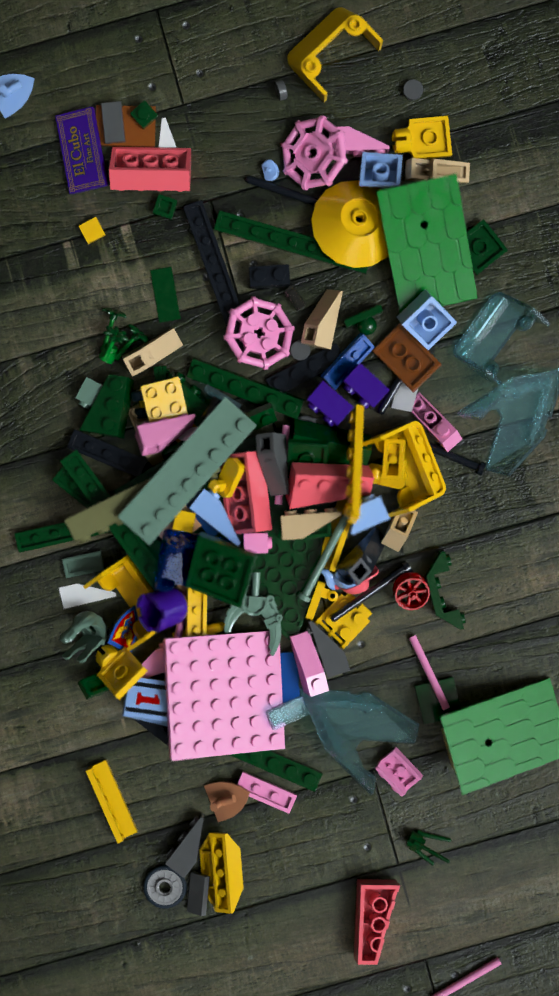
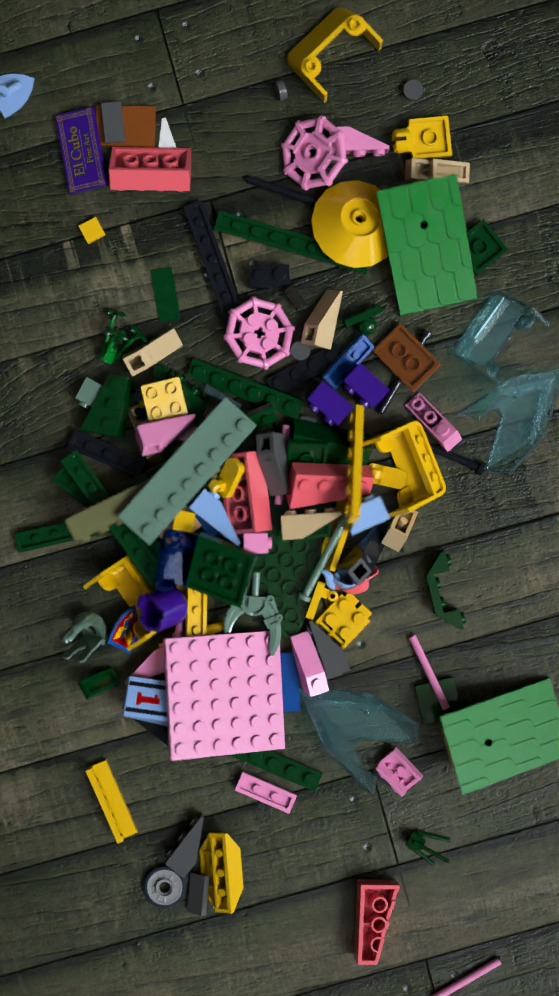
white sticker [59,584,116,609] -> none
sand green tile [62,551,105,578] -> none
yellow plate [96,645,148,700] -> none
dark green plate [130,100,159,129] -> none
dark green plate [153,194,178,220] -> none
nougat shield [204,781,250,822] -> none
light blue piece [261,159,279,181] -> none
clear light blue tile [265,696,309,731] -> none
black bar [330,560,413,622] -> none
light blue slope [359,152,402,188] -> none
yellow slope [382,439,407,480] -> none
white sticker [391,383,418,412] -> none
red wheel [392,572,430,611] -> none
light blue slope [397,289,457,350] -> none

